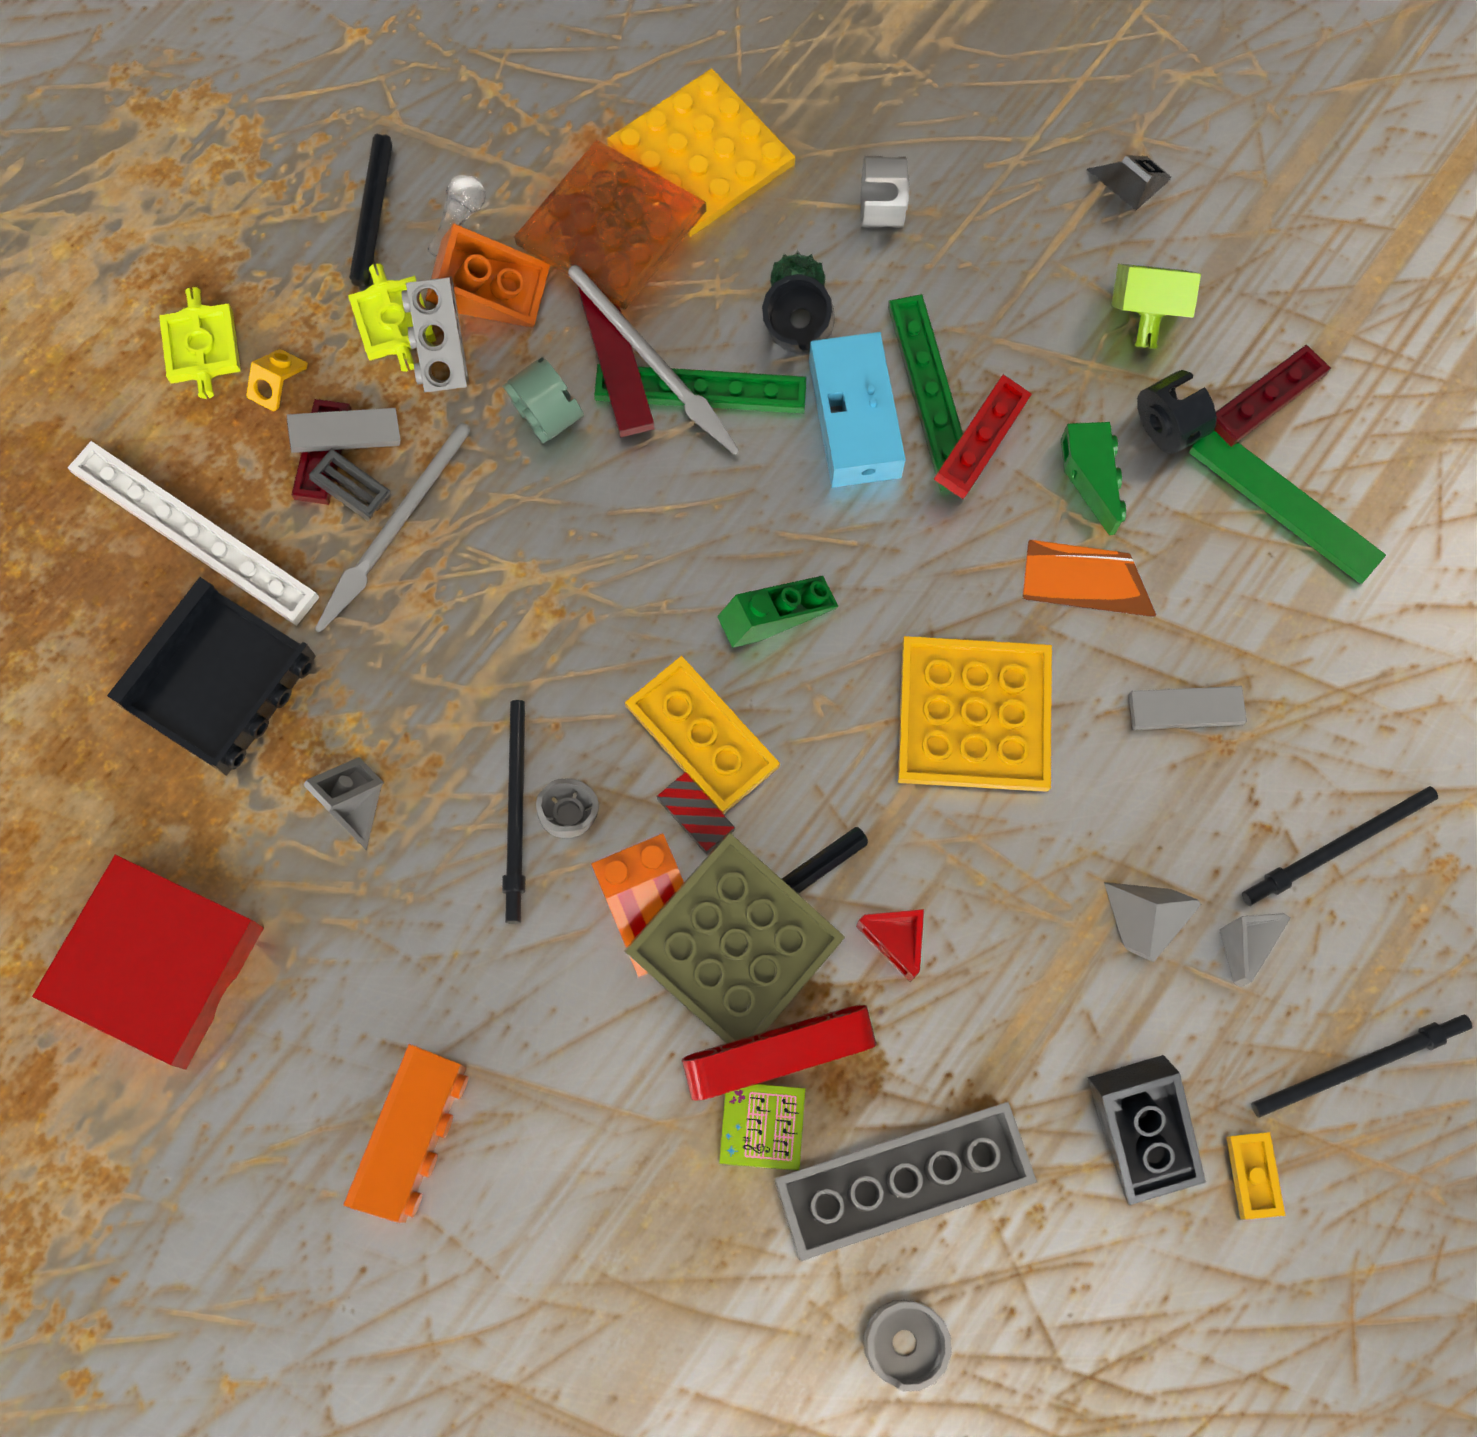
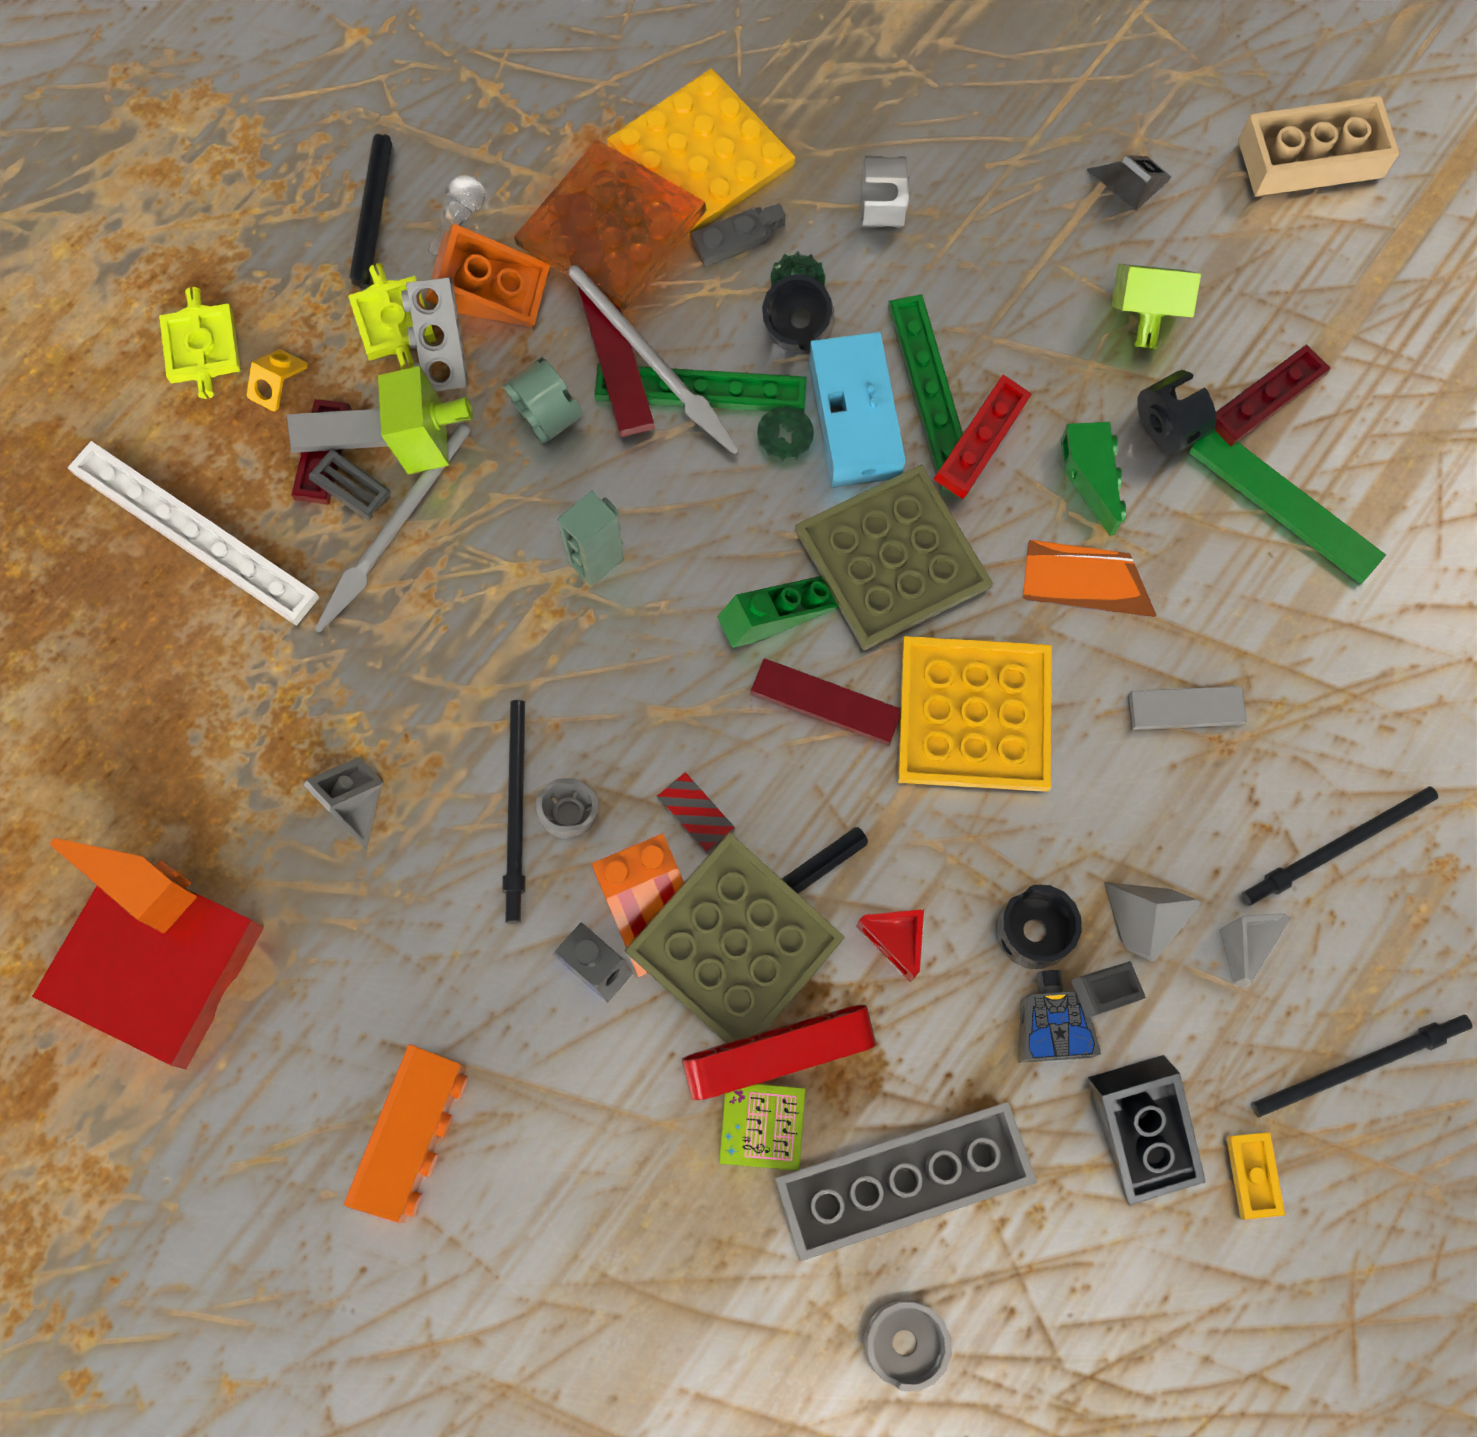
black panel [107,577,316,776] -> none
yellow plate [625,655,780,814] -> none
none -> orange slope [49,838,197,933]
none -> lime brick [378,366,473,475]
none -> dark grey torso [553,922,634,1003]
none -> sand green brick [557,490,624,587]
none -> dark grey hinge [690,204,786,267]
none -> dark red tile [750,658,901,746]
none -> clear green gear [757,406,814,461]
none -> olive plate [795,464,993,651]
none -> black piece [997,885,1082,969]
none -> torso [1018,970,1101,1063]
none -> dark grey tile [1071,961,1146,1018]
none -> tan brick [1238,96,1400,196]

